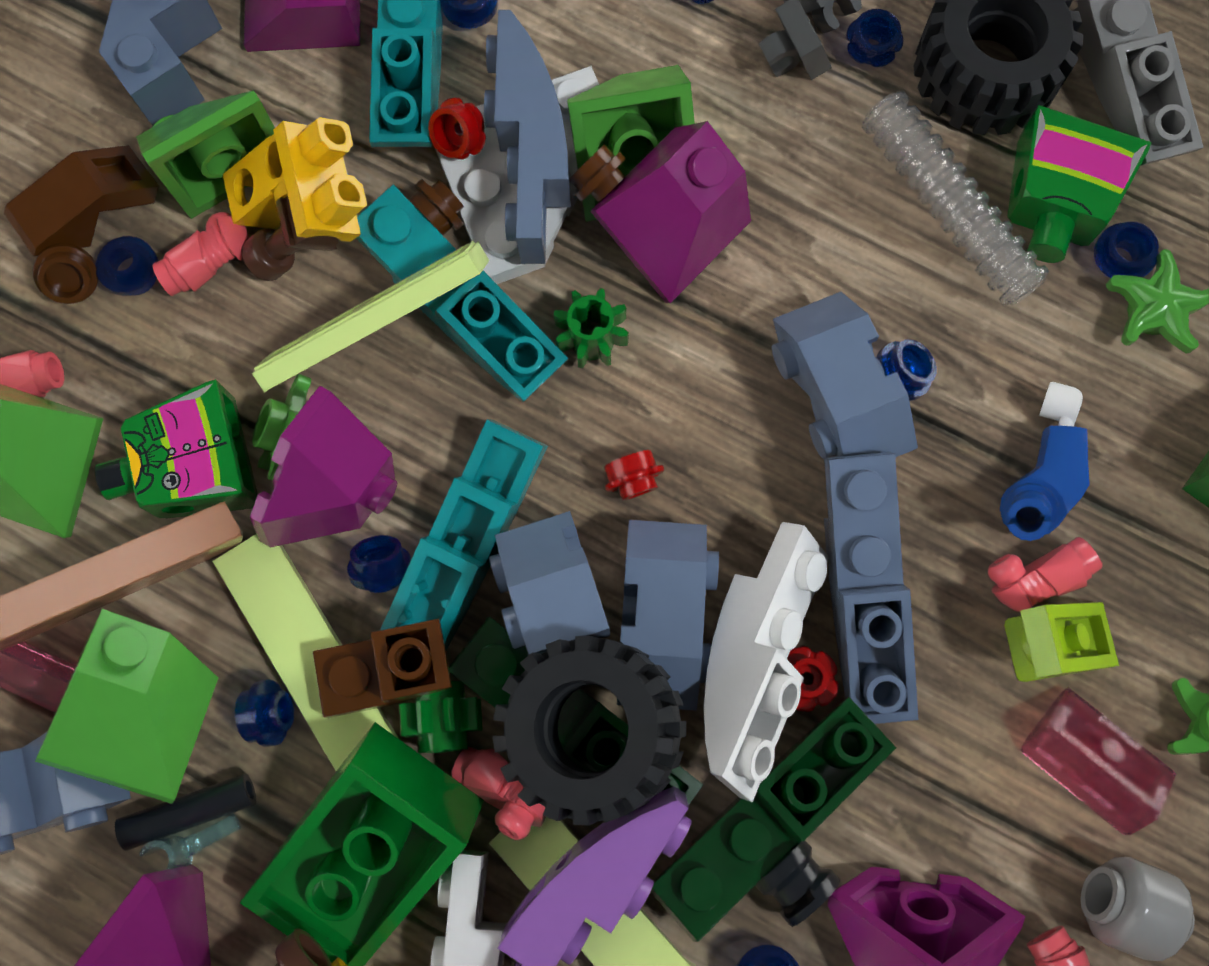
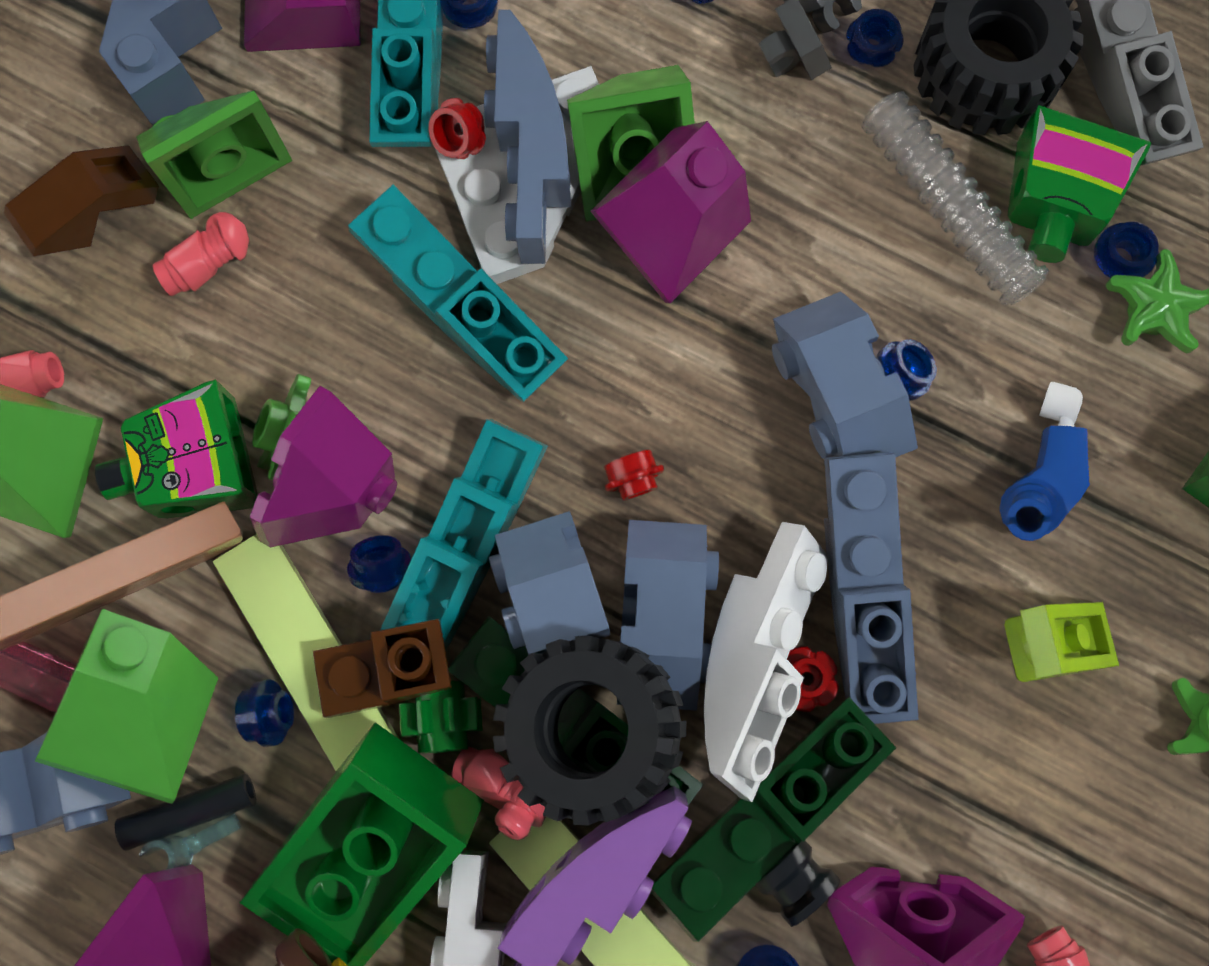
reddish brown plate [33,243,99,304] -> none
clear blue plate [96,236,158,296] -> none
yellow hips [223,117,367,281] -> none
yellowish green tile [252,240,490,392] -> none
reddish brown plate [409,179,464,235] -> none
green gear [553,288,629,368] -> none
reddish brown plate [569,144,626,203] -> none
coral arm [988,537,1103,613] -> none
clear pink slope [1021,687,1177,835] -> none
light grey head [1080,857,1195,961] -> none

